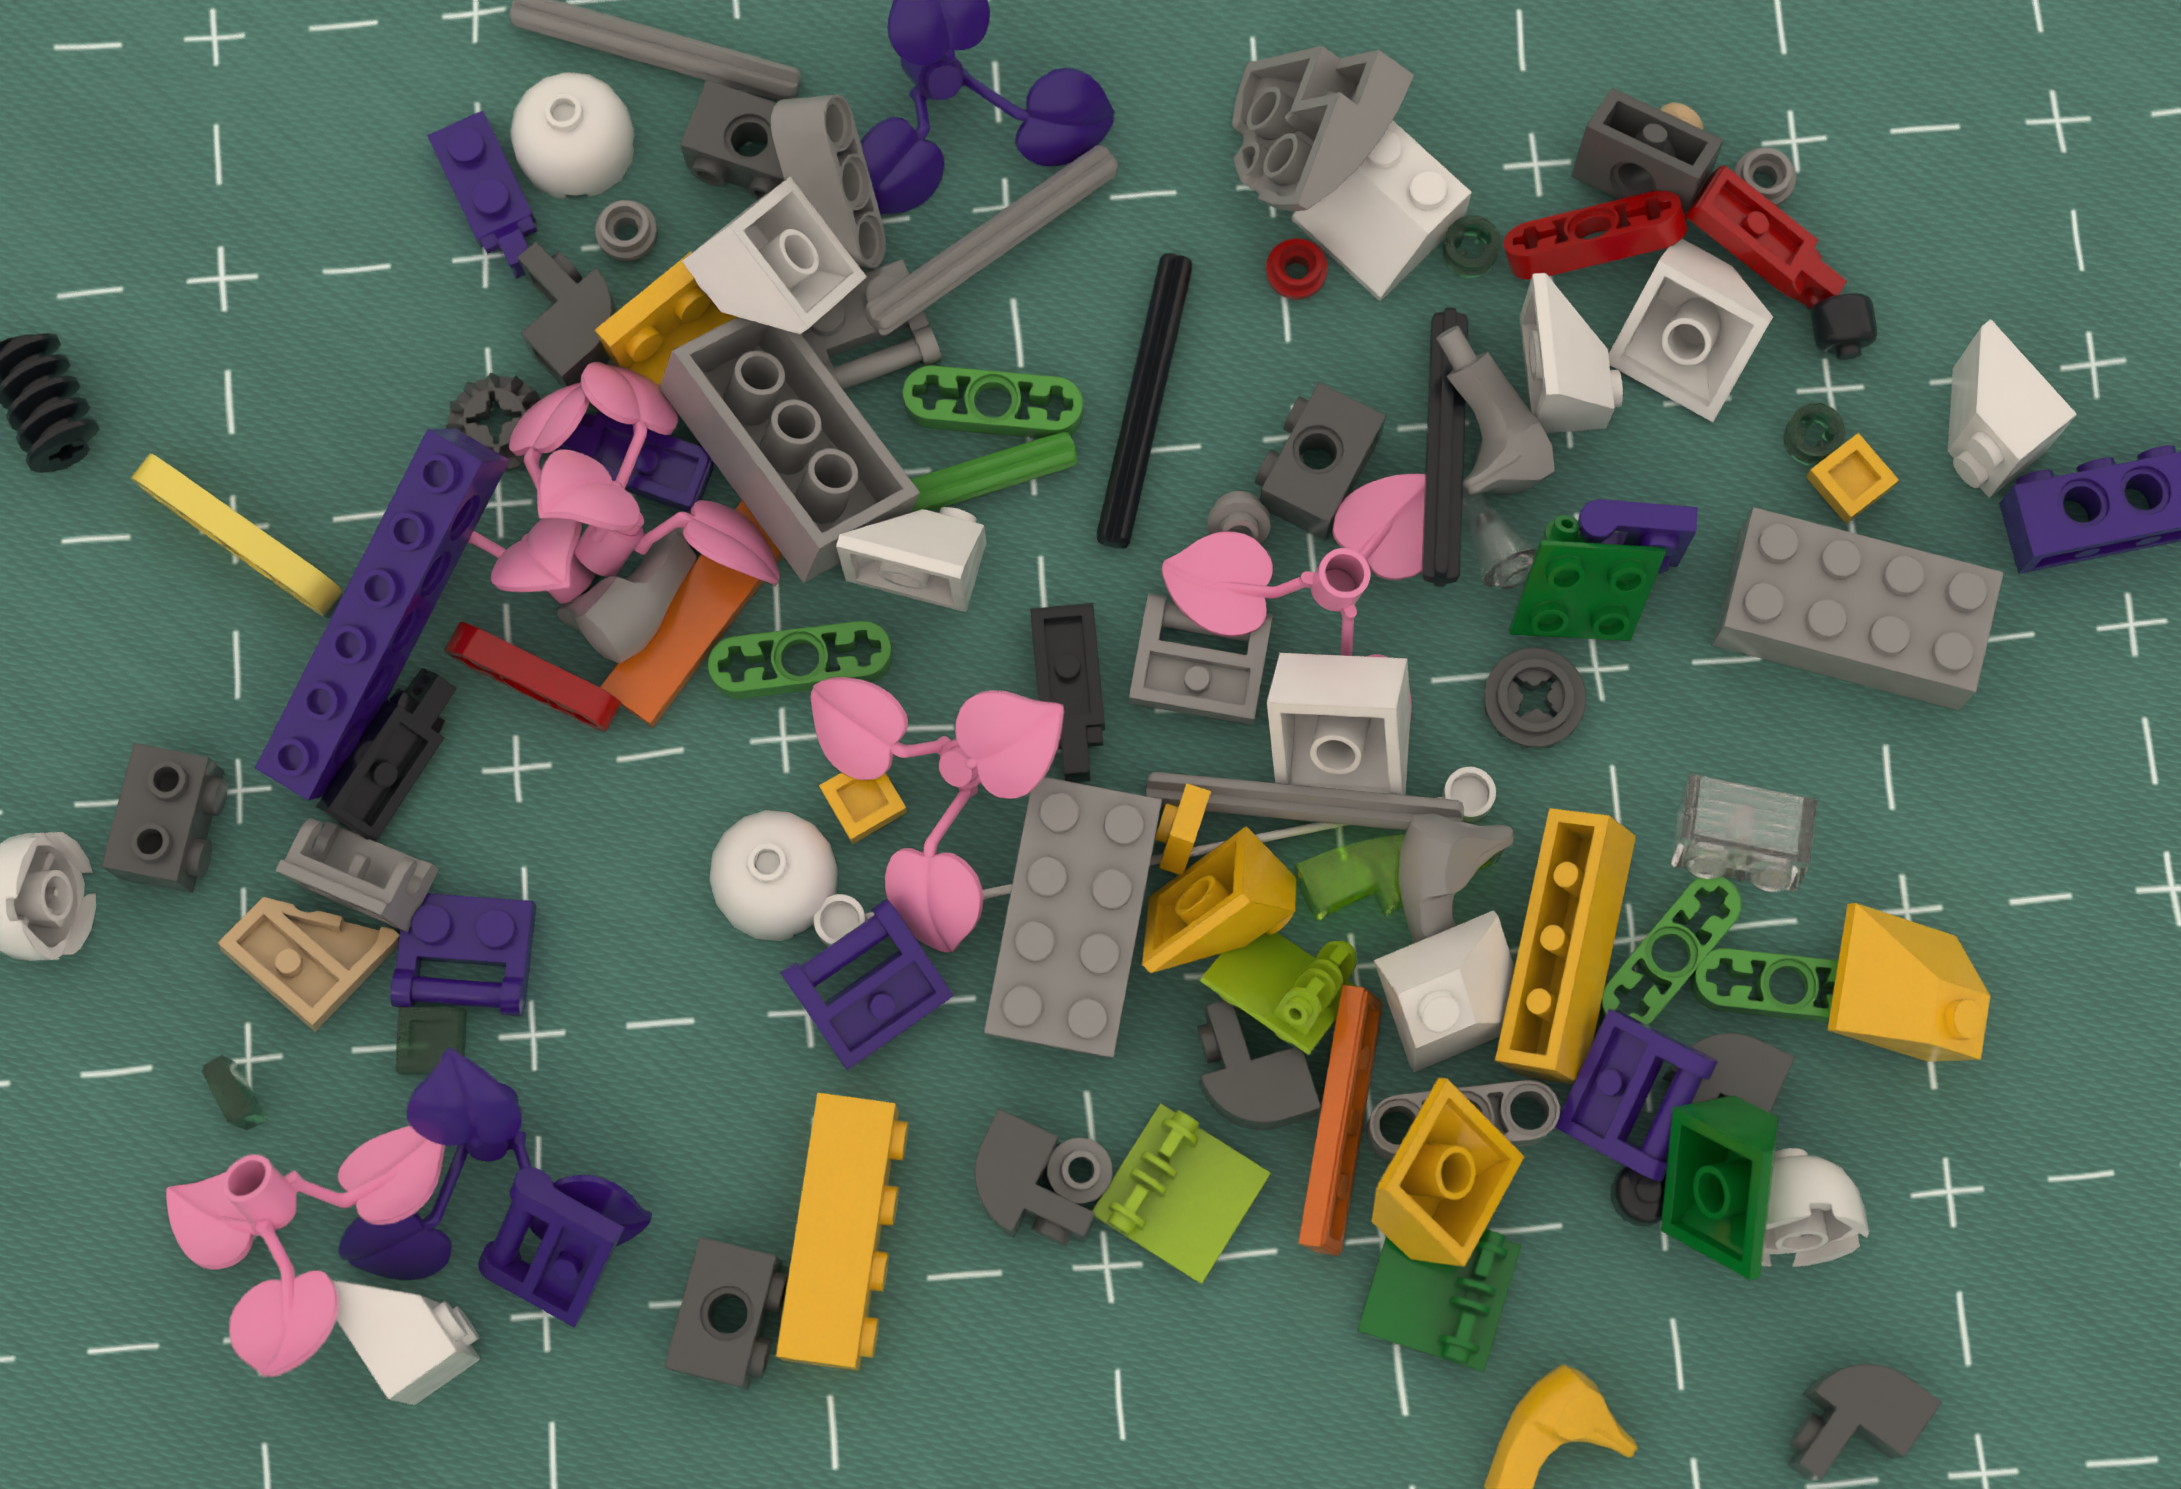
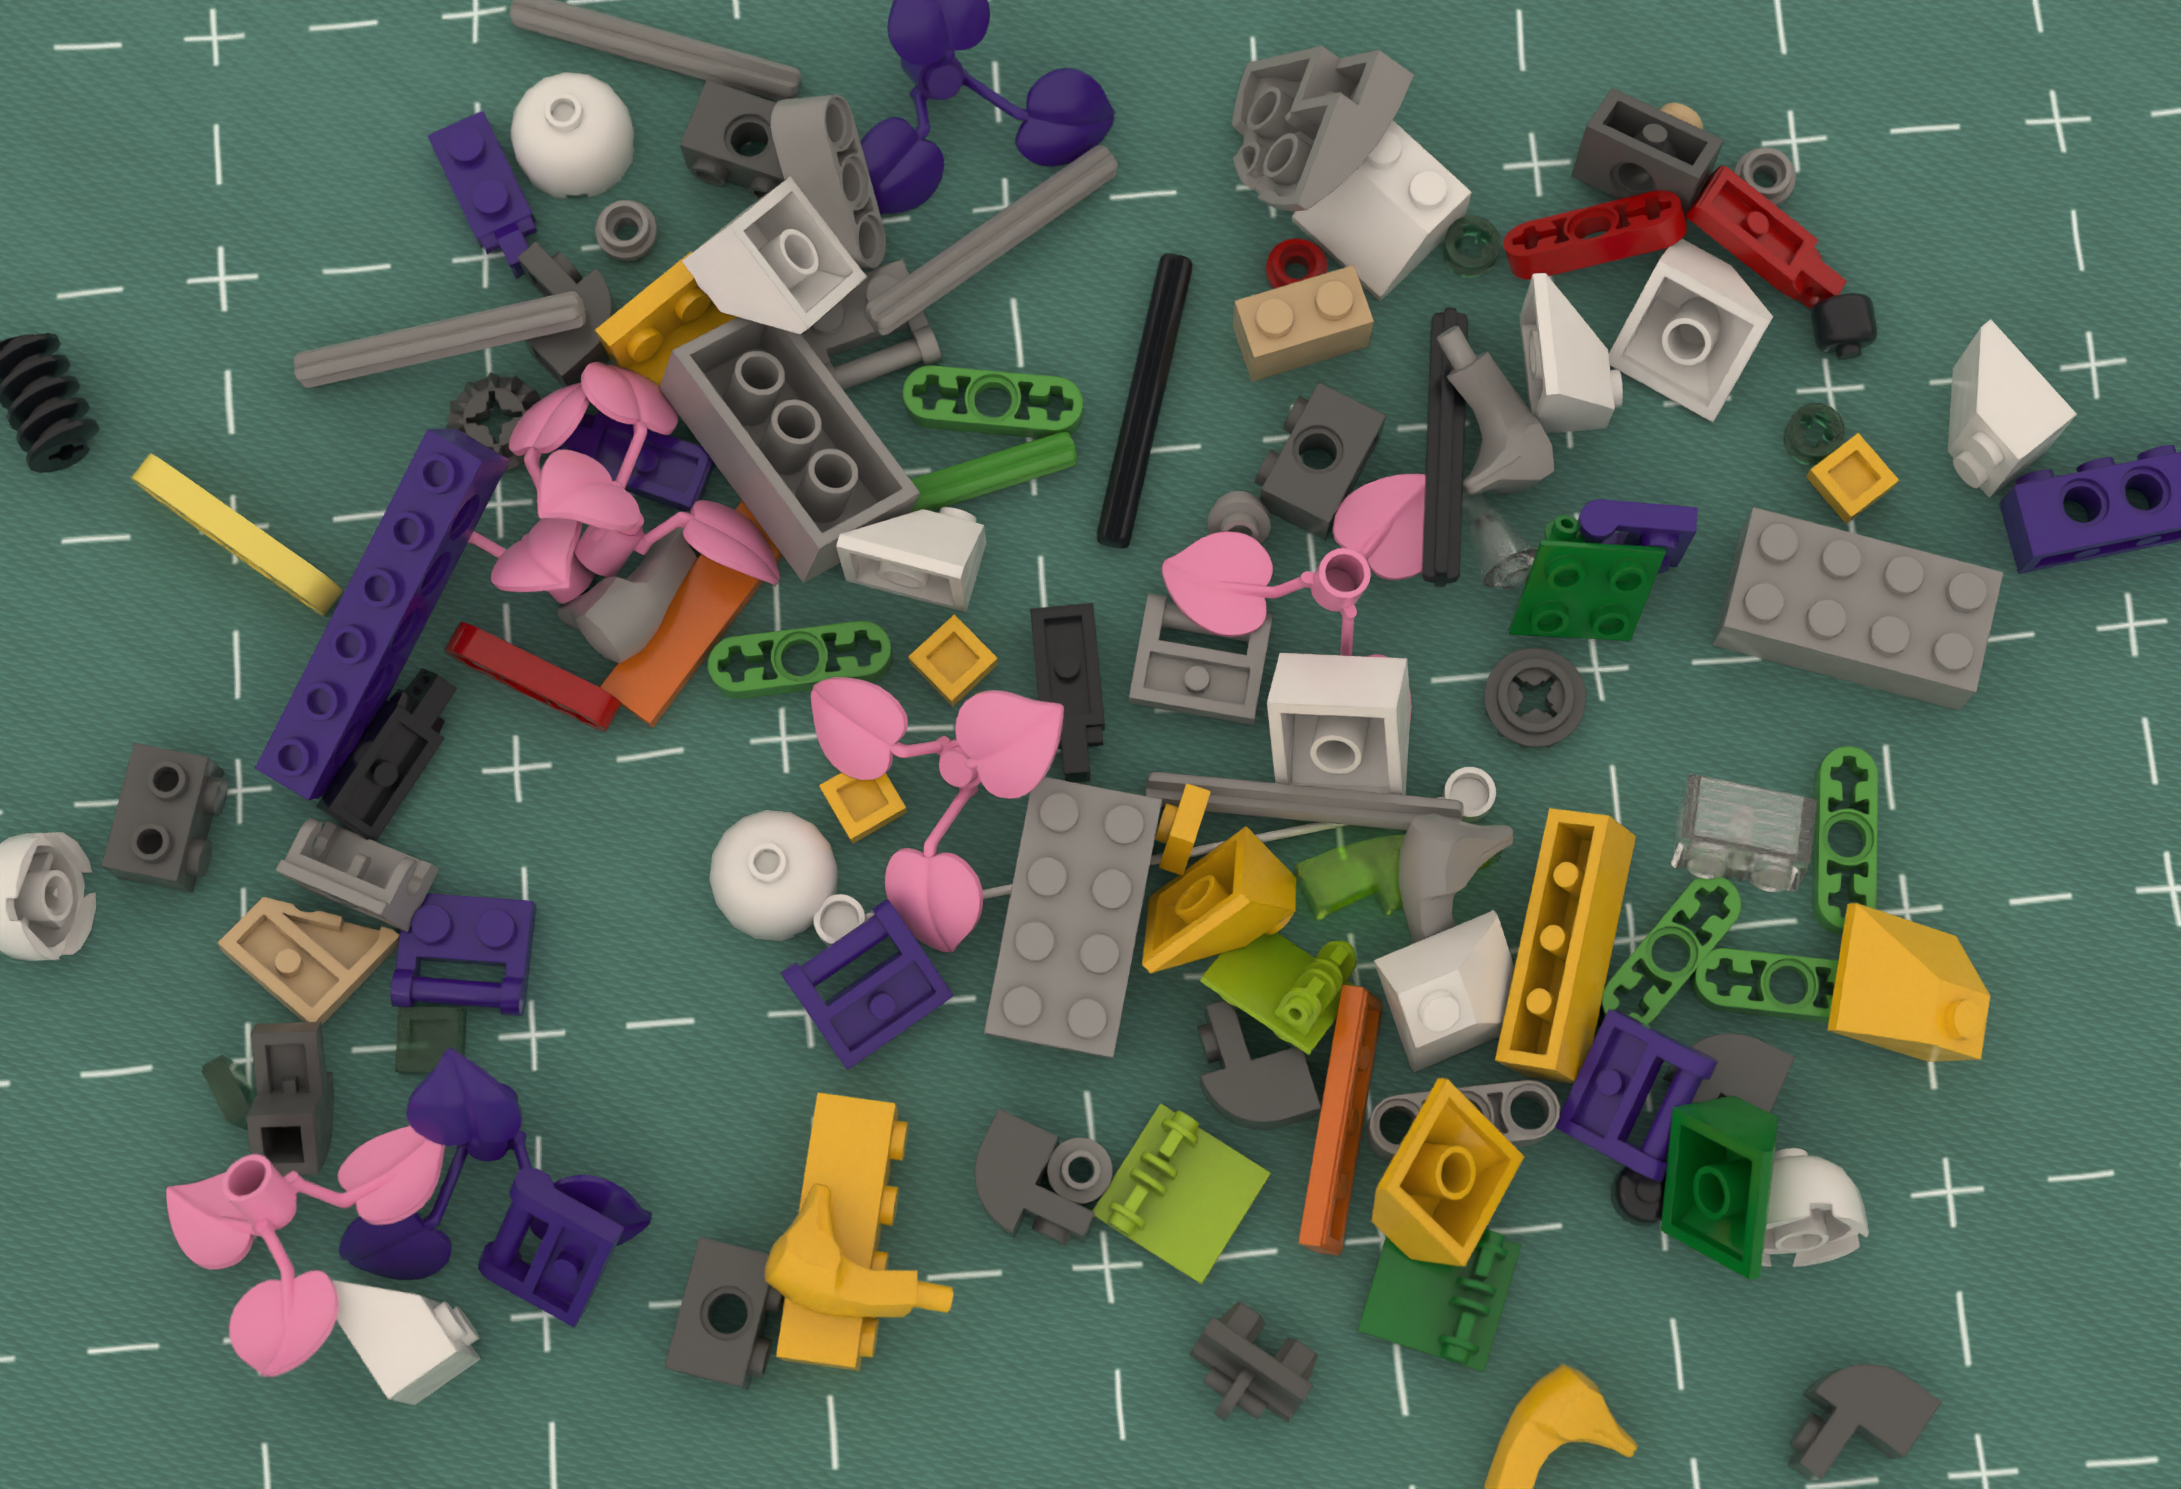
none -> dark grey brick [246,1022,334,1175]
none -> light grey axle [293,291,586,388]
none -> yellow animal [765,1183,953,1317]
none -> yellow plate [908,614,999,707]
none -> dark grey hips [1189,1302,1318,1422]
none -> tan brick [1233,265,1374,382]
none -> bright green beam [1812,746,1878,934]

